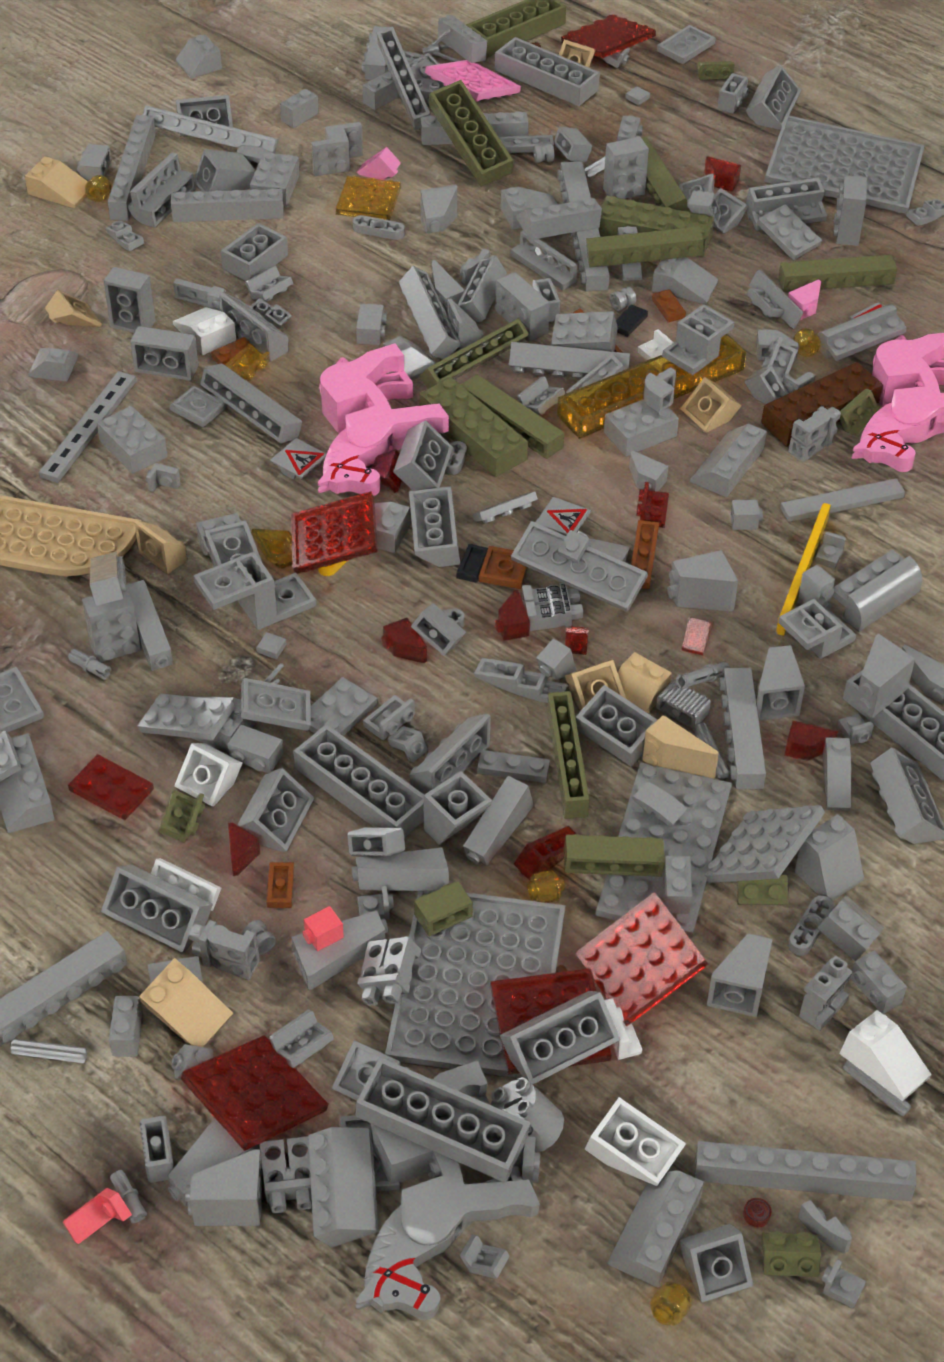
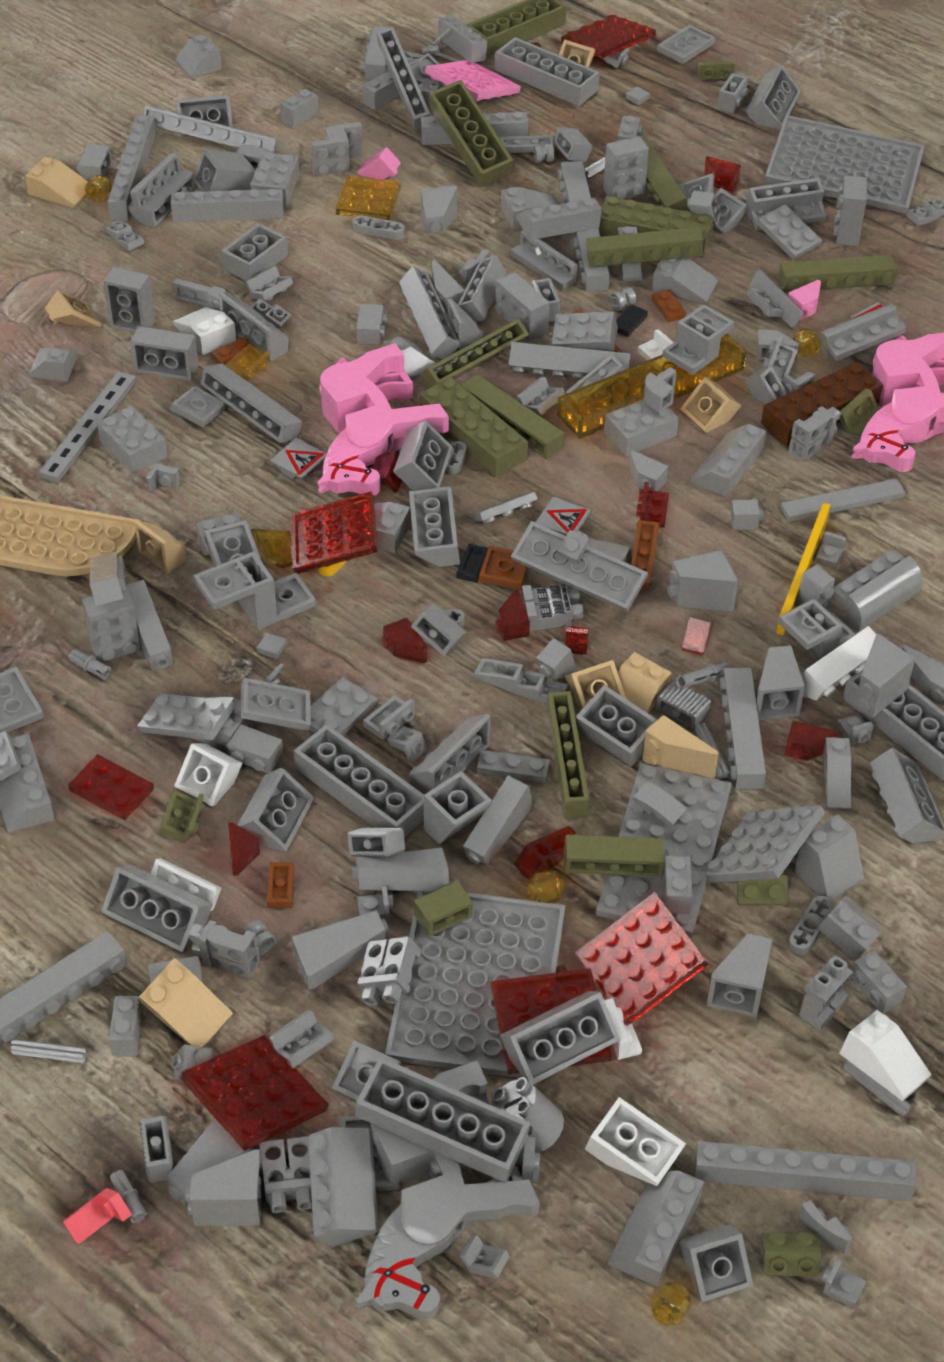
coral brick [302,906,344,951] -> none
clear red tile [743,1198,772,1227] -> none
none -> white slope [802,626,876,700]

